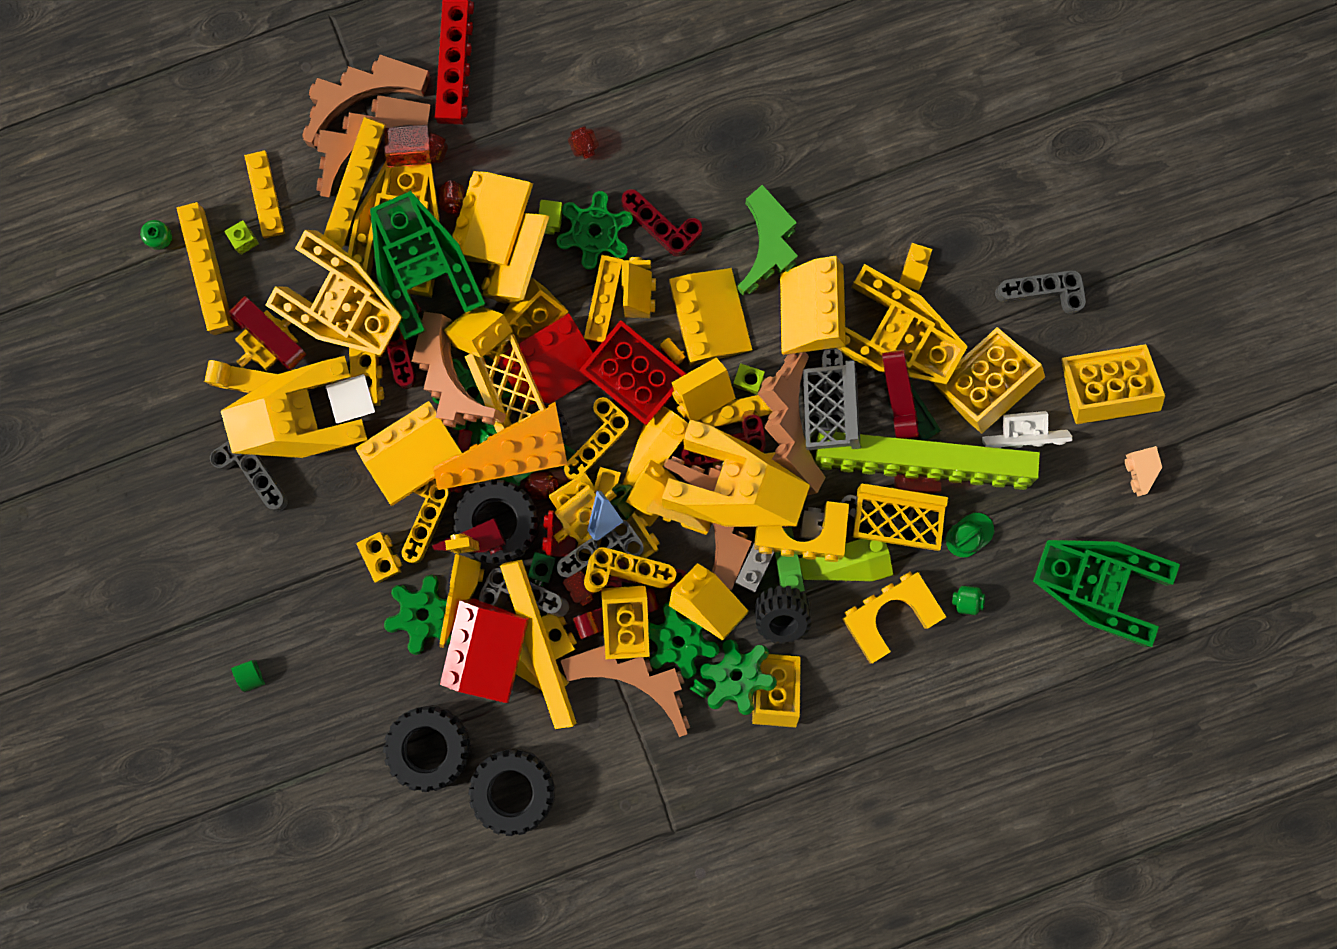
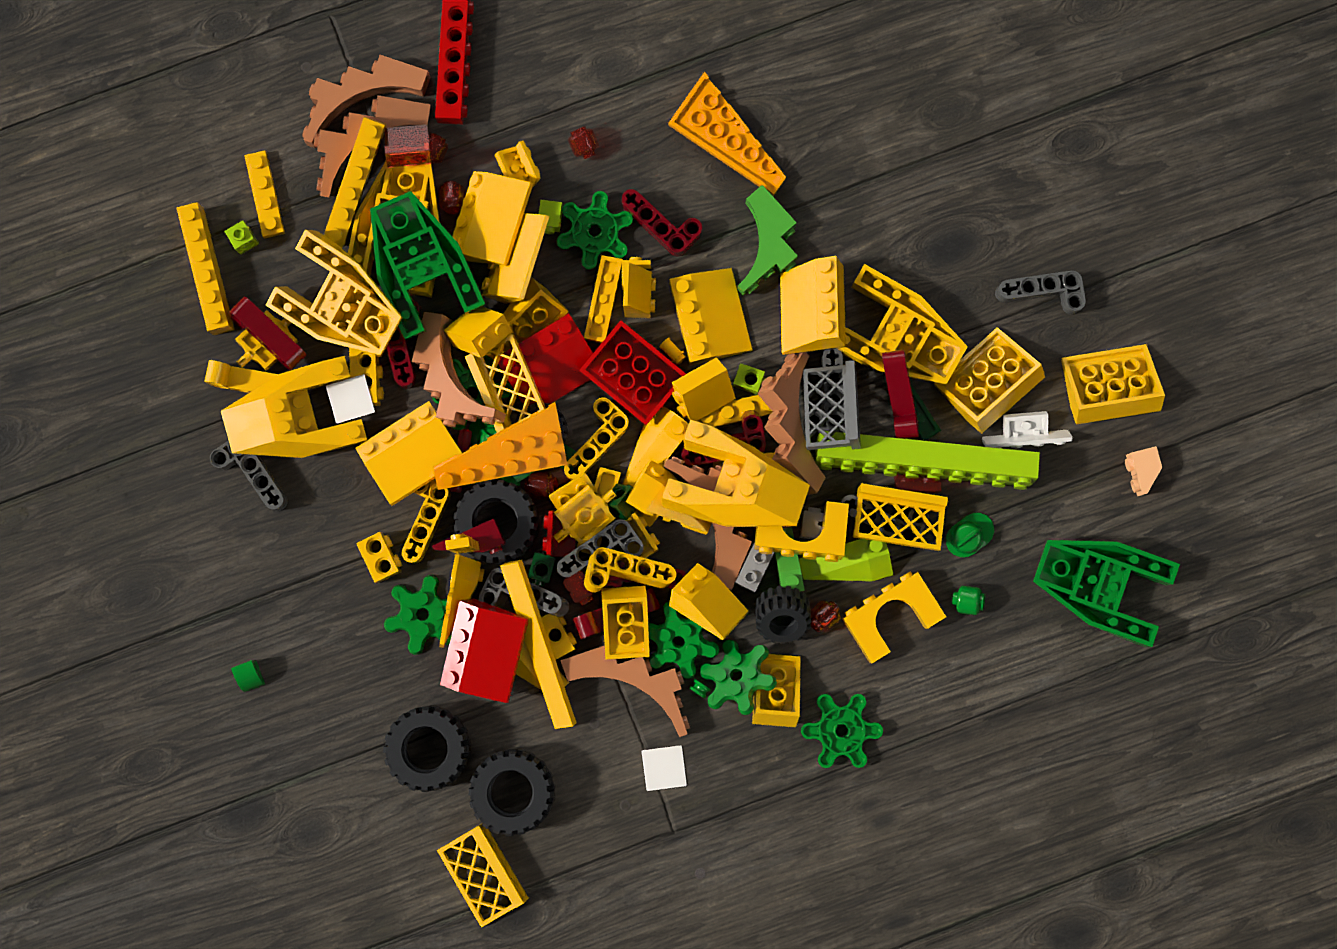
green head [140,220,172,250] -> none
medium blue slope [587,491,623,540] -> none
yellow slope [899,243,932,291] -> none
none -> yellow fence [437,823,529,927]
none -> yellow bracket [495,141,540,187]
none -> white sticker [642,745,687,791]
none -> light orange wing [668,72,786,196]
none -> green plate [801,694,883,768]
none -> clear red head [810,600,840,633]

